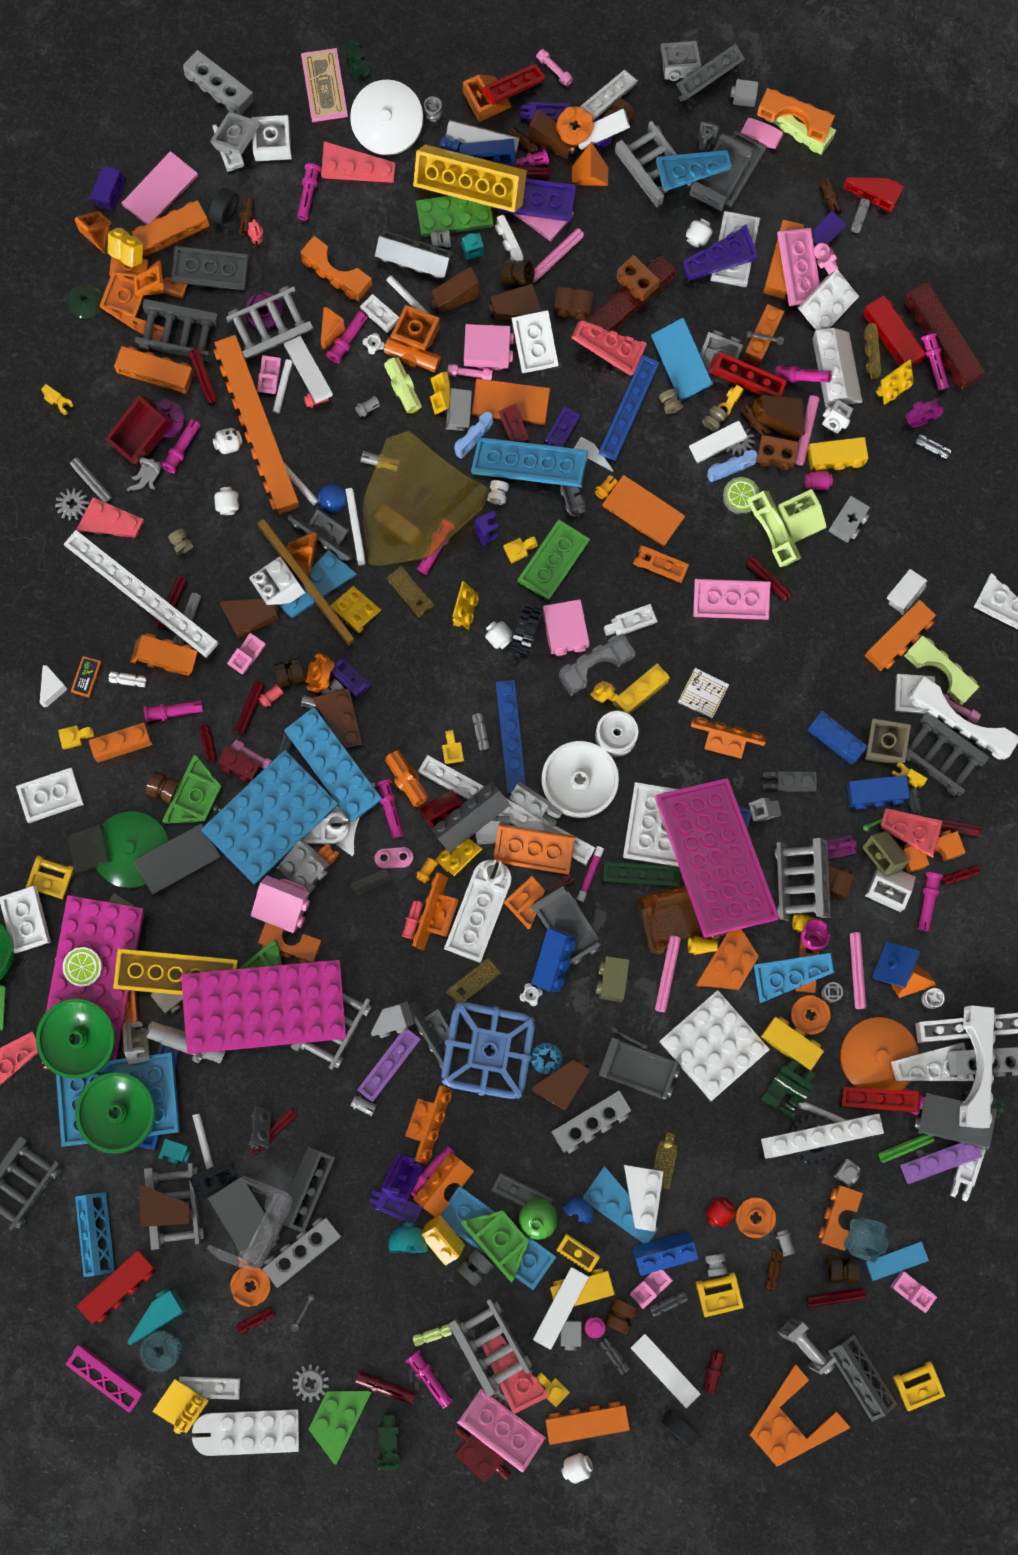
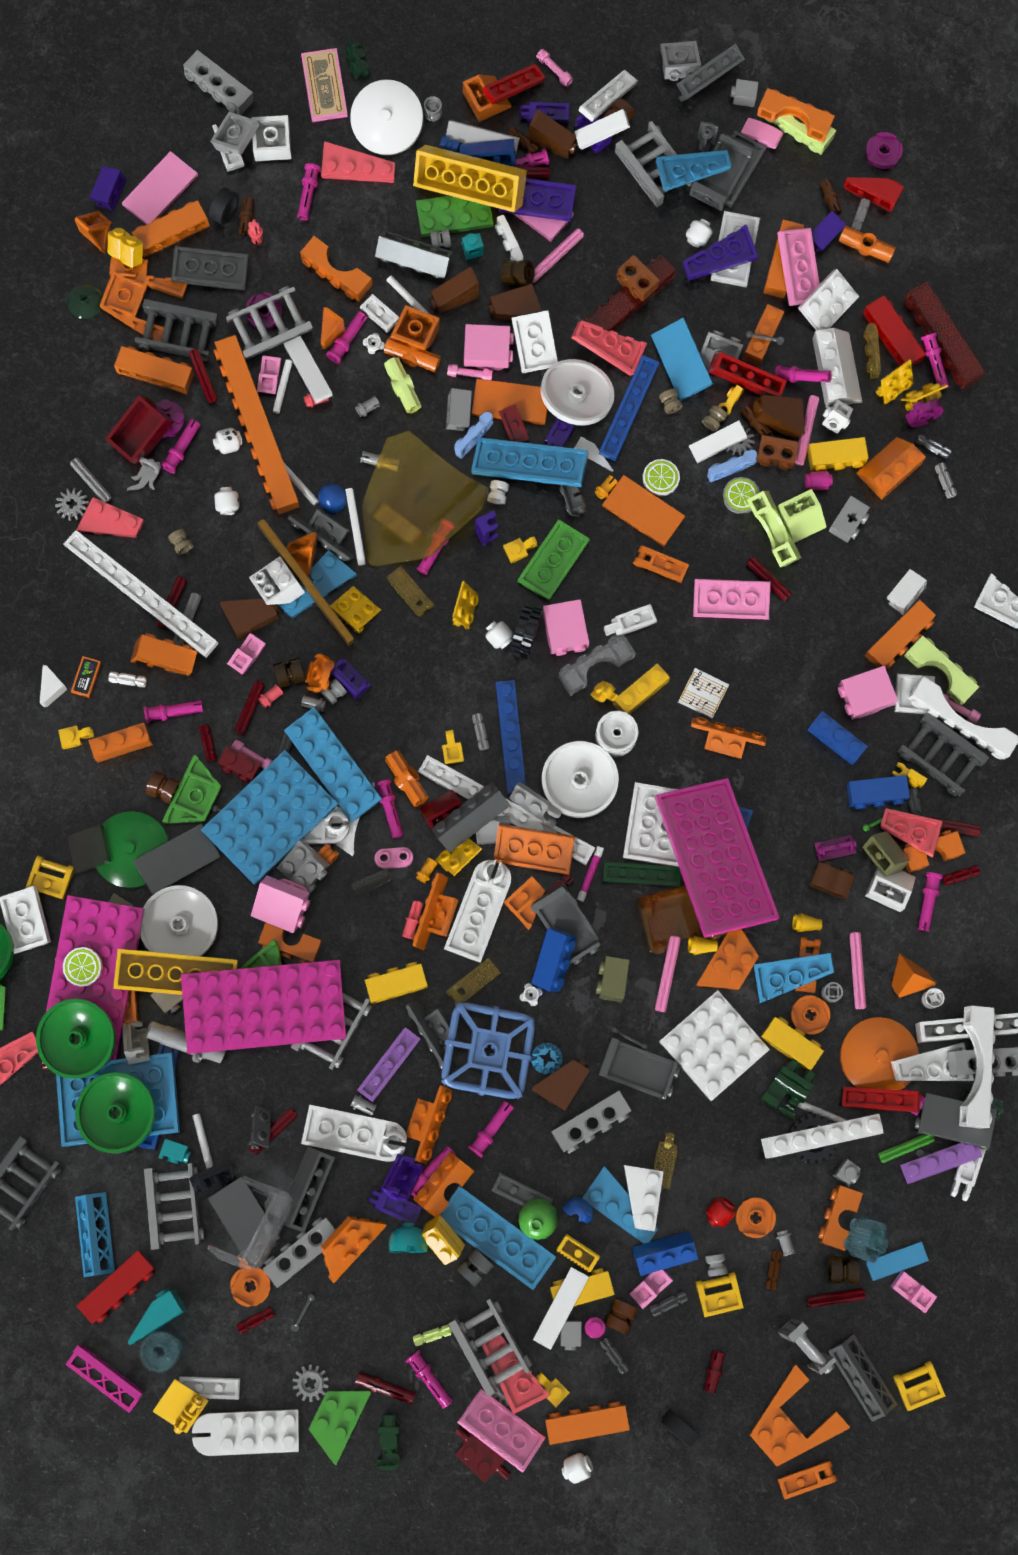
white plate [16,768,84,823] -> none
yellow plate [41,384,74,415] -> none
orange slope [134,258,164,295] -> none
reddish brown slope [138,1186,193,1227] -> none
reddish brown wing [311,688,362,748] -> none
light grey slope [371,1001,414,1038] -> none
yellow slope [430,372,450,414] -> none
bright green wing [461,1210,529,1282] -> none
reddish brown brick [554,287,593,320] -> none
orange plate [556,107,593,145] -> none
orange slope [572,142,608,186] -> none
white tile [630,1333,700,1408] -> none
light grey brick [749,798,782,821] -> none
dark grey hinge [763,771,817,792] -> none
light grey fence [775,838,831,921] -> none
dark pink hair [800,919,830,951] -> none
bright pink hips [814,243,838,274] -> none
dark tan slope [865,719,911,763] -> none
blue plate [872,942,920,988] -> none
none -> white dish [140,885,218,956]
none -> white plate [301,1105,407,1162]
none -> orange wing [321,1216,387,1283]
none -> yellow brick [365,962,428,1004]
none -> dark pink pin [467,1101,514,1158]
none -> white dish [540,359,614,425]
none -> tile [642,459,680,497]
none -> orange plate [777,1460,837,1500]
none -> orange piece [838,226,896,263]
none -> bright pink brick [838,666,898,720]
none -> orange slope [856,437,926,500]
none -> magenta plate [866,132,903,169]
none -> yellow hinge [901,383,948,411]
none -> light grey axle [935,463,957,499]

